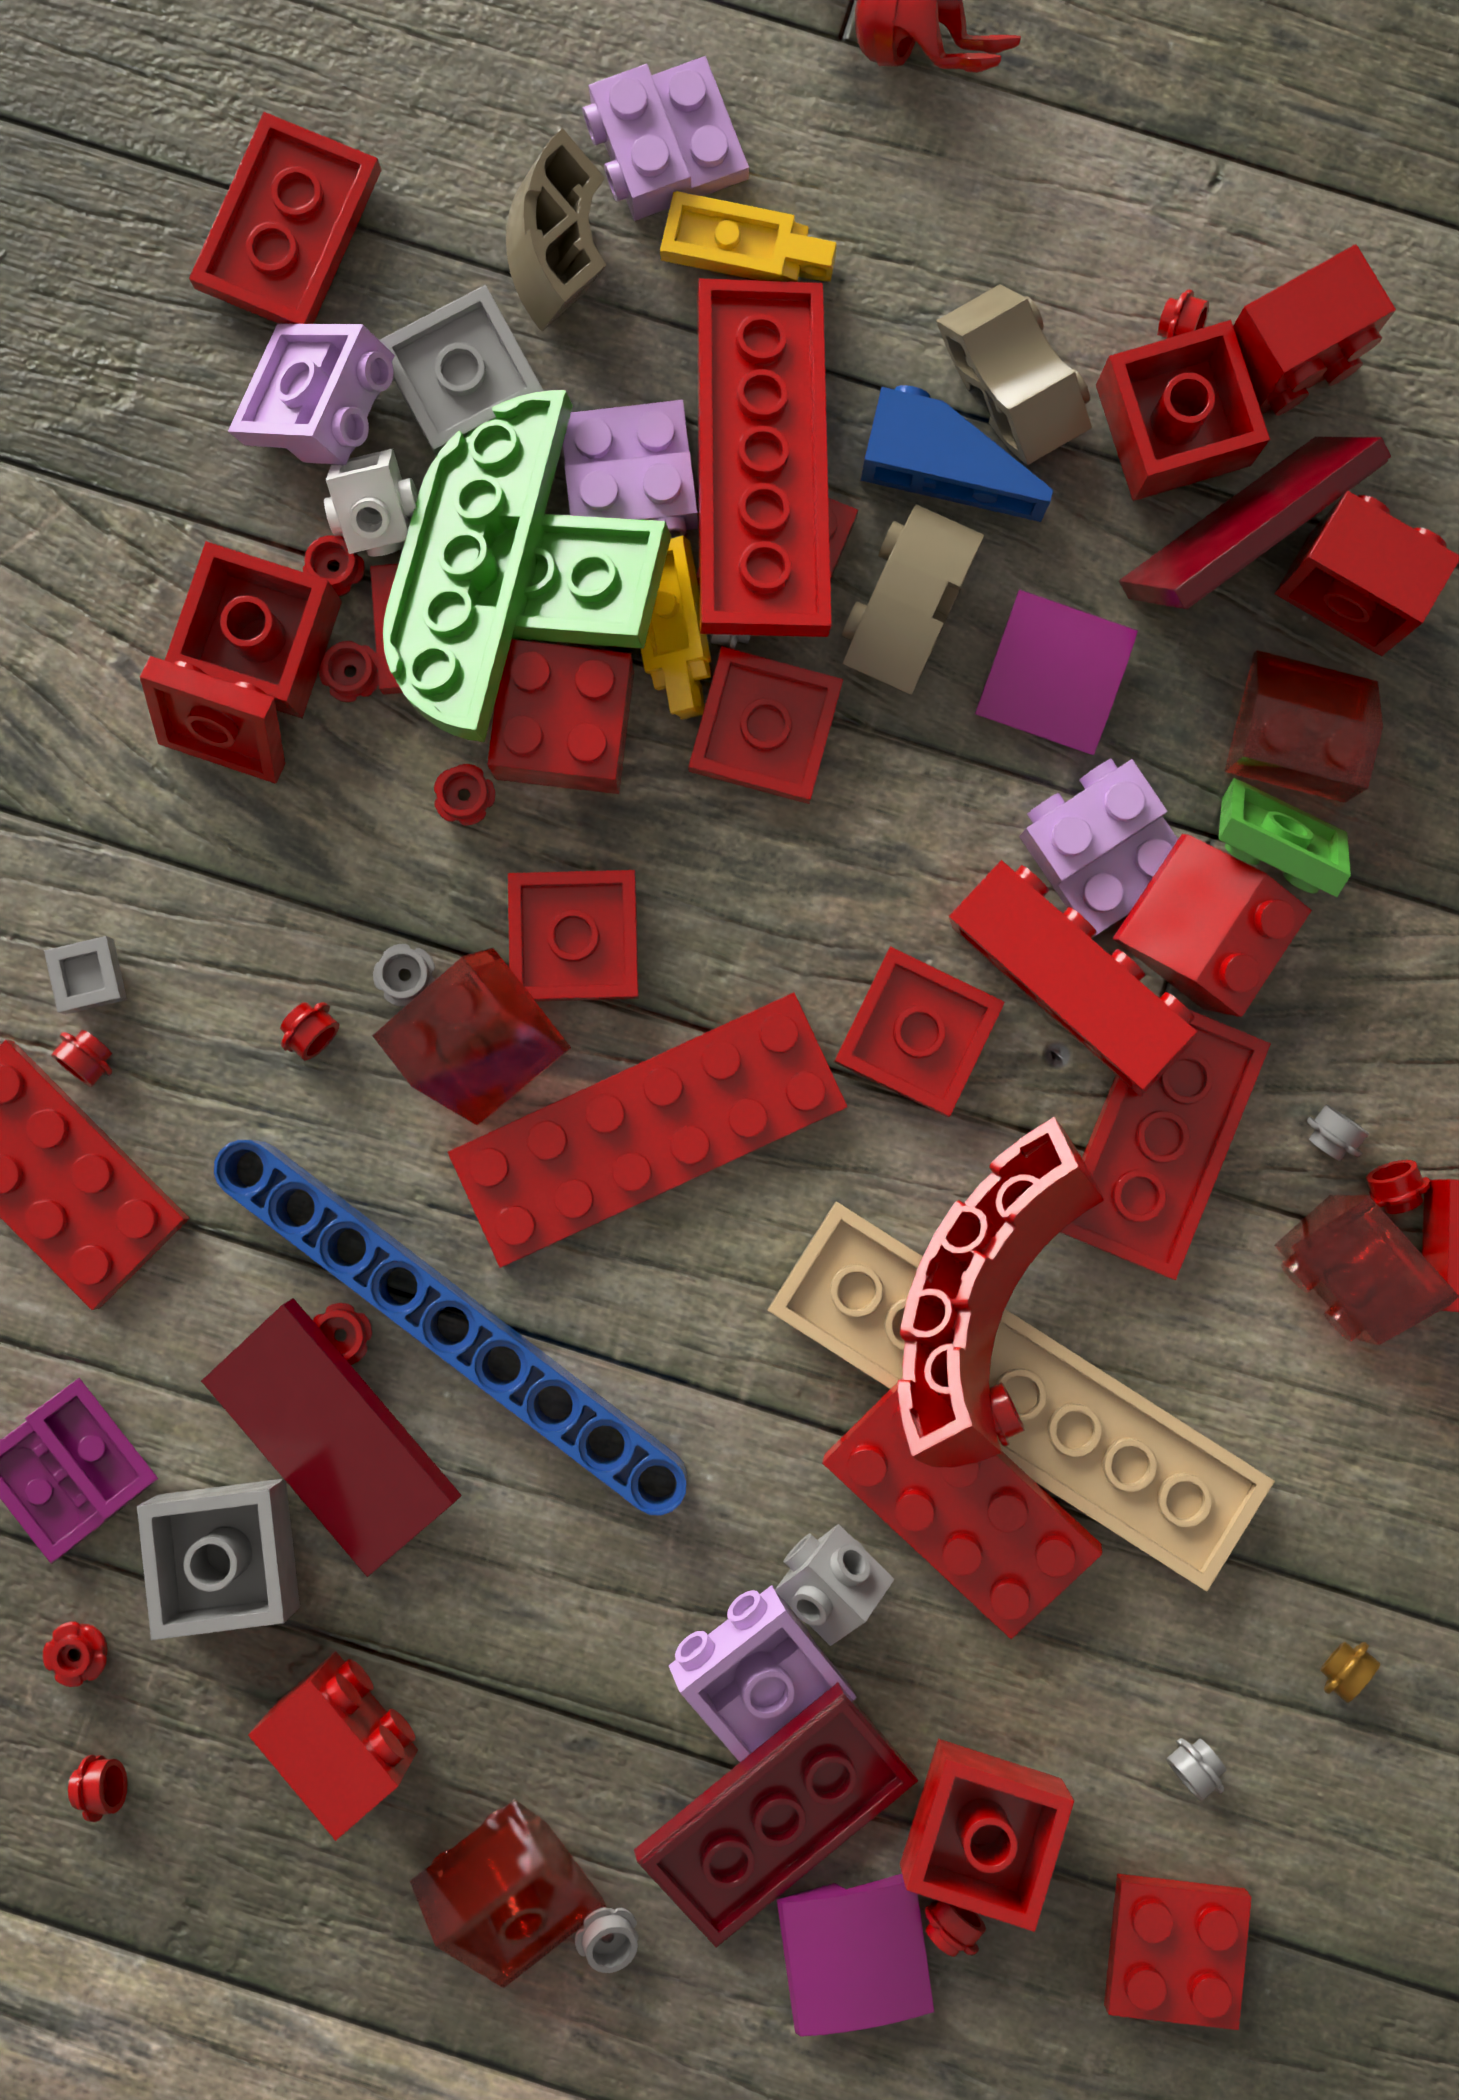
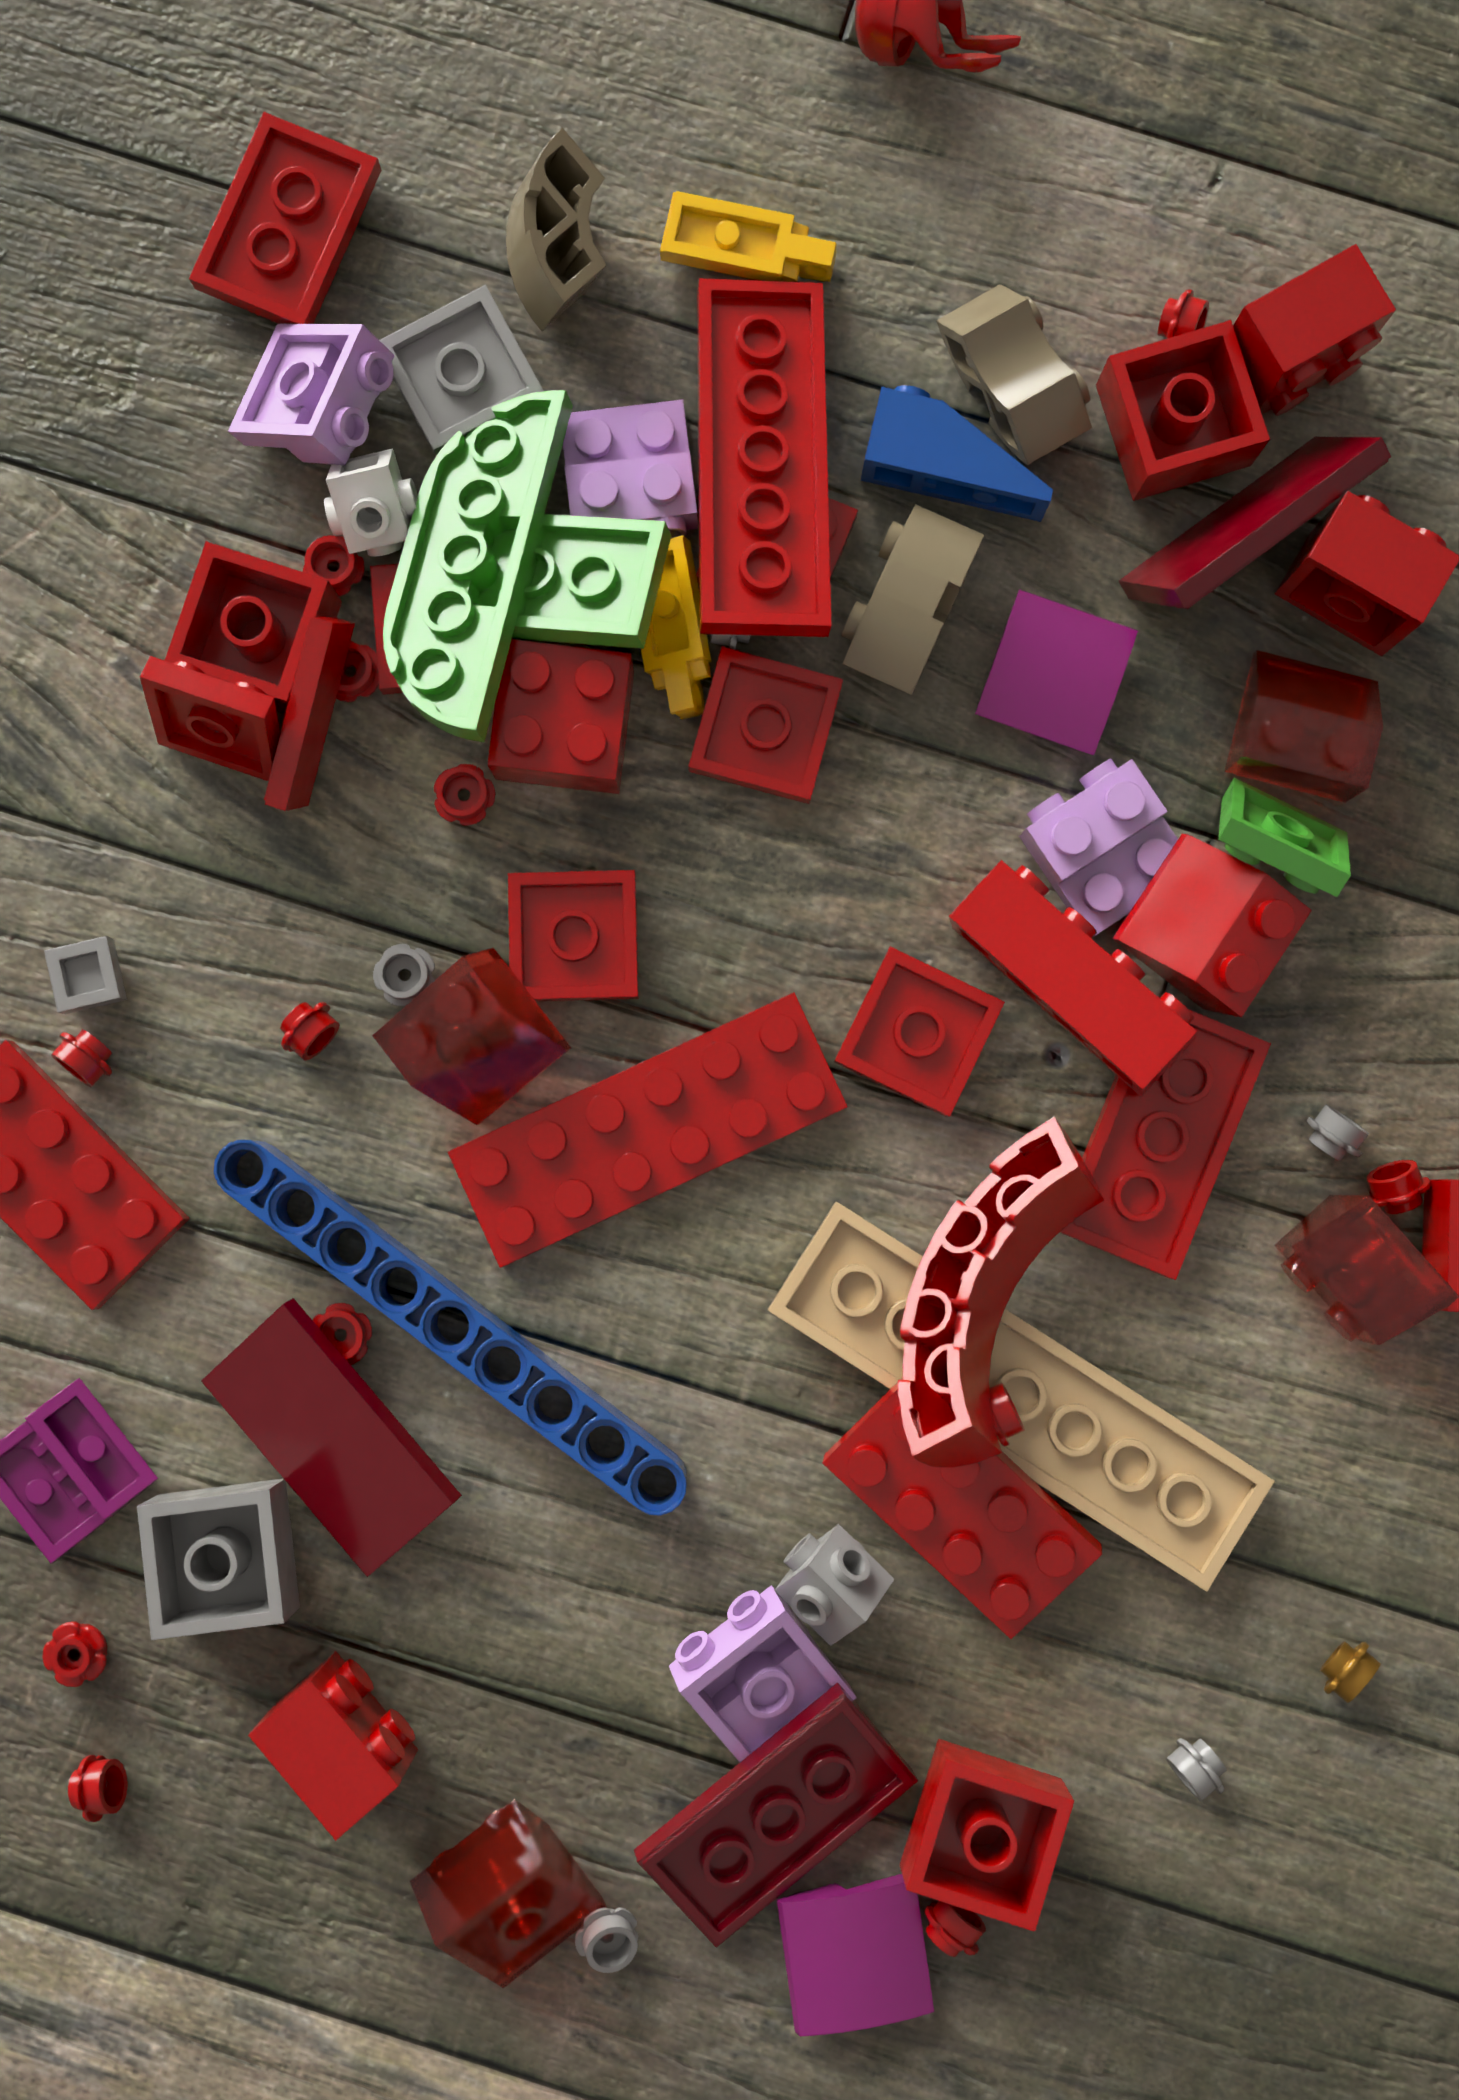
lavender plate [582,56,749,221] -> none
red plate [1104,1873,1252,2030] -> none
none -> red tile [264,617,355,811]

